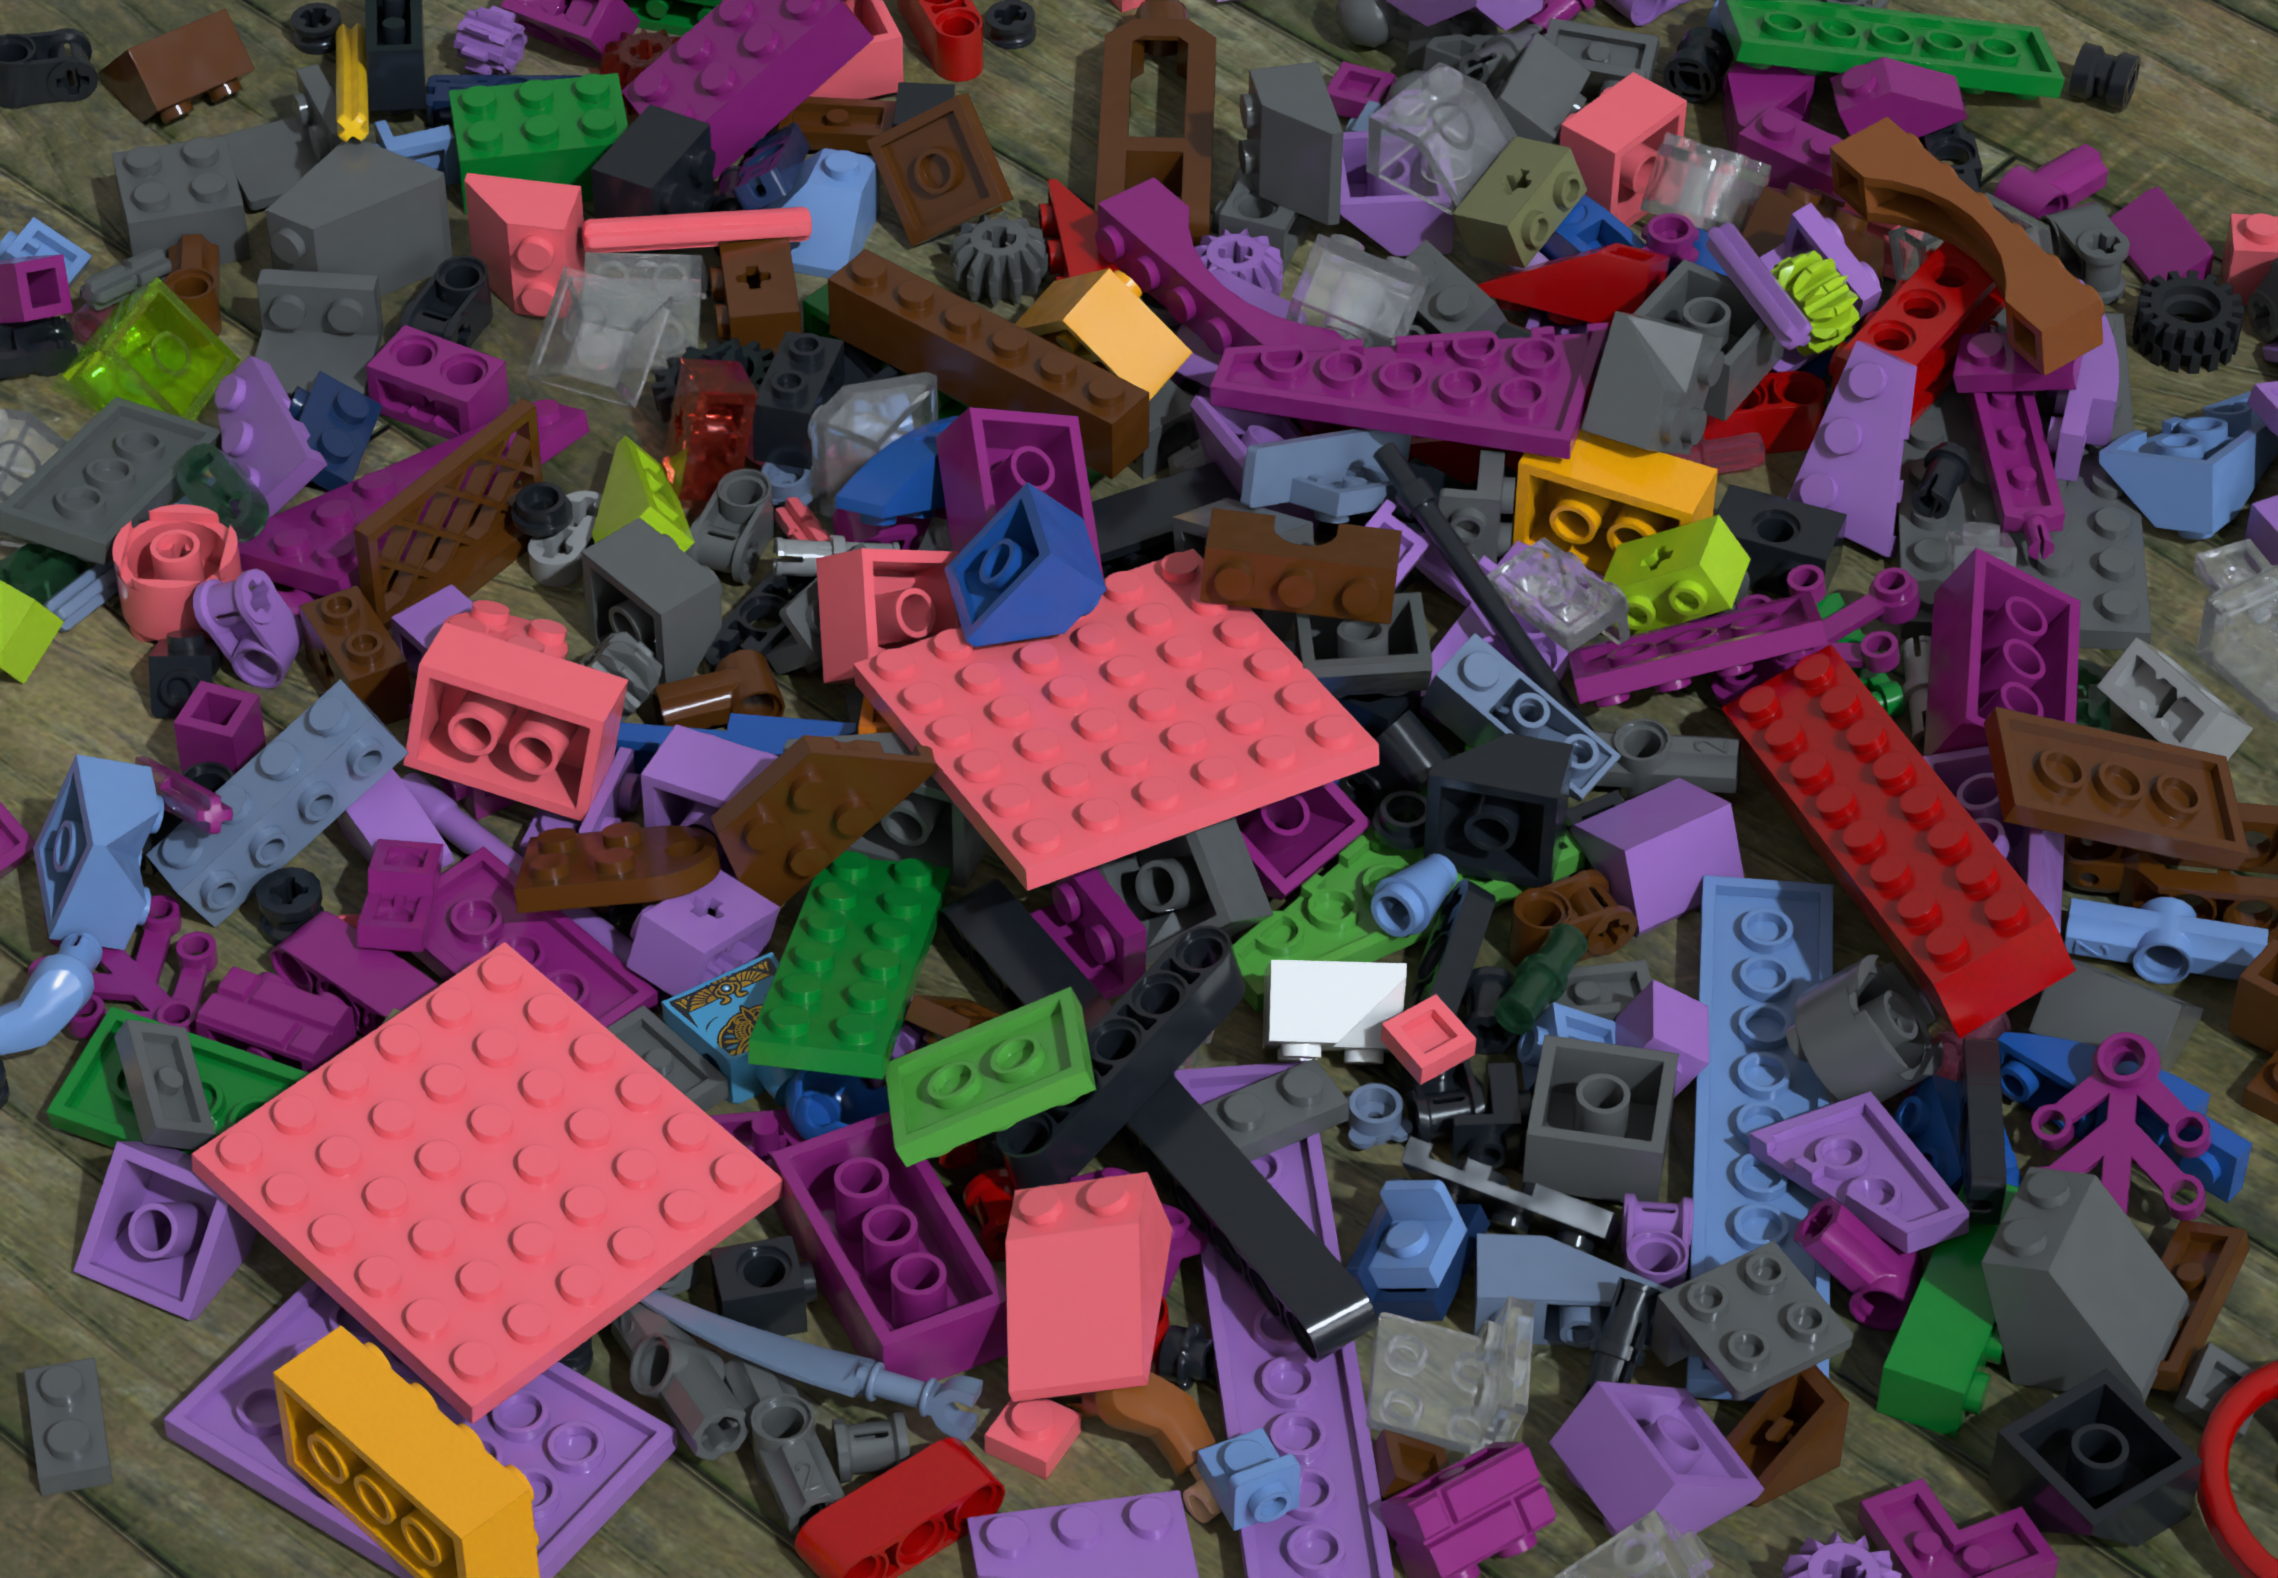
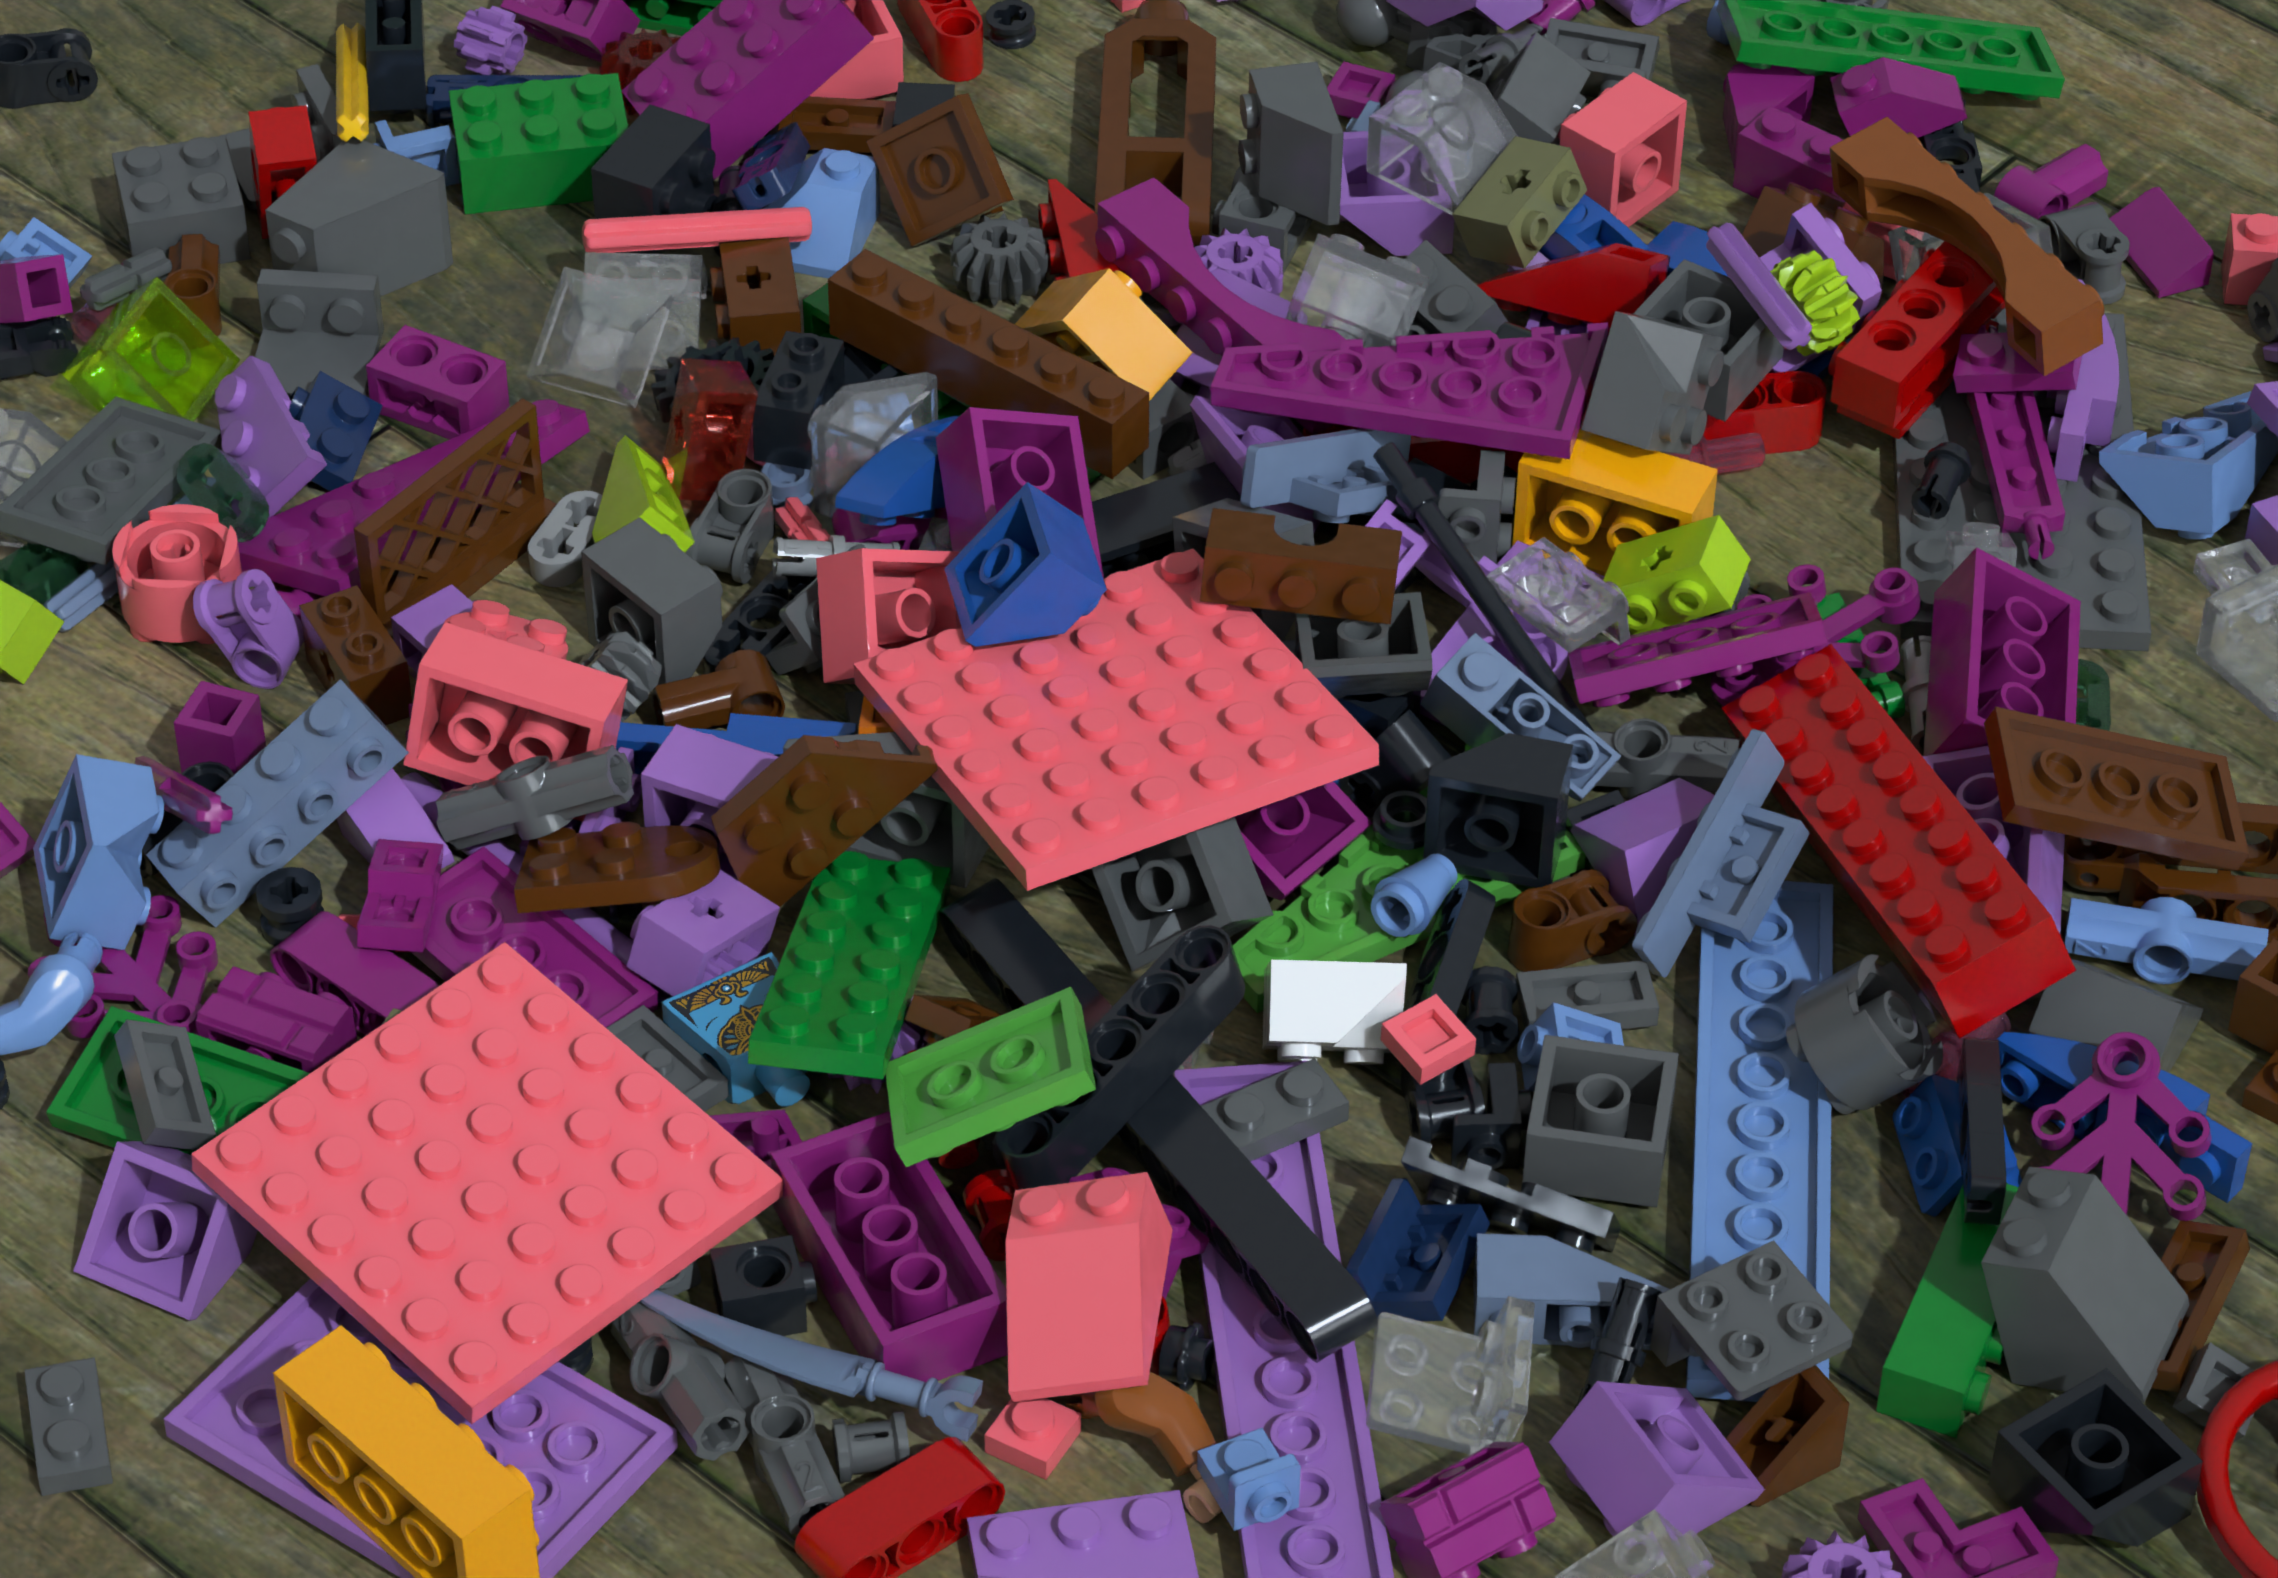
reddish brown slope [97,8,255,124] -> none
black bracket [148,630,224,717] -> none
black bush [291,3,341,55] -> none
black piece [398,255,493,348] -> none
coral slope [464,173,588,321] -> none
black plate [511,482,573,538] -> none
blue hair [784,1070,890,1141] -> none
magenta bracket [1031,867,1146,1000] -> none
sand blue plate [1346,1083,1413,1149] -> none
medium blue bracket [1368,1180,1467,1289] -> none
reddish brown plate [1372,1429,1450,1499] -> none
clear green pin [1494,923,1588,1034] -> none
medium lavender brick [1615,979,1709,1098] -> none
medium lavender piece [1620,1193,1694,1289] -> none
clear brick [1639,132,1772,235] -> none
magenta plate [1641,213,1699,266] -> none
black wheel [1663,26,1734,104] -> none
black brick [1715,484,1847,597] -> none
medium lavender wing [1749,1091,1969,1254] -> none
medium lavender wing [1787,341,1917,558] -> none
magenta piece [1793,1196,1923,1331] -> none
black wheel [2069,42,2141,111] -> none
light grey brick [2097,637,2254,761] -> none
black tyre [2132,270,2244,374] -> none
none -> red brick [248,105,317,239]
none -> dark grey piece [436,745,634,850]
none -> sand blue bracket [1632,729,1810,978]

